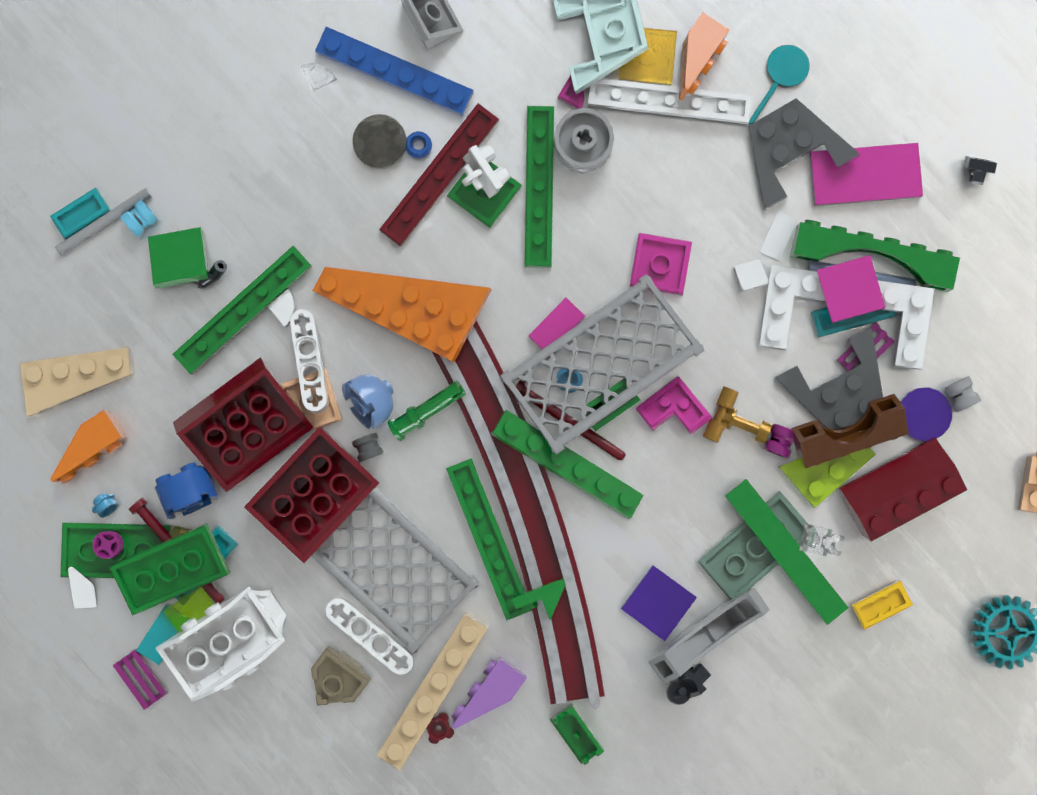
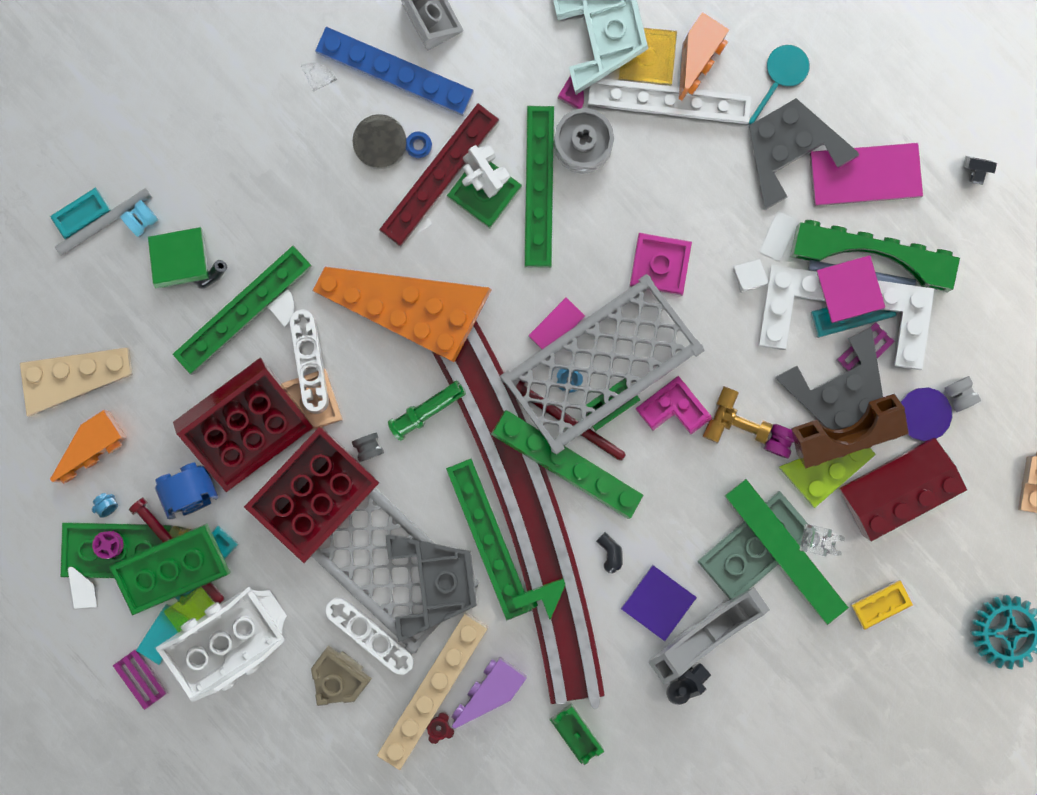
medium blue cylinder [342,374,394,430] -> none
none -> dark grey wing [385,534,477,642]
none -> black arm [596,532,623,574]

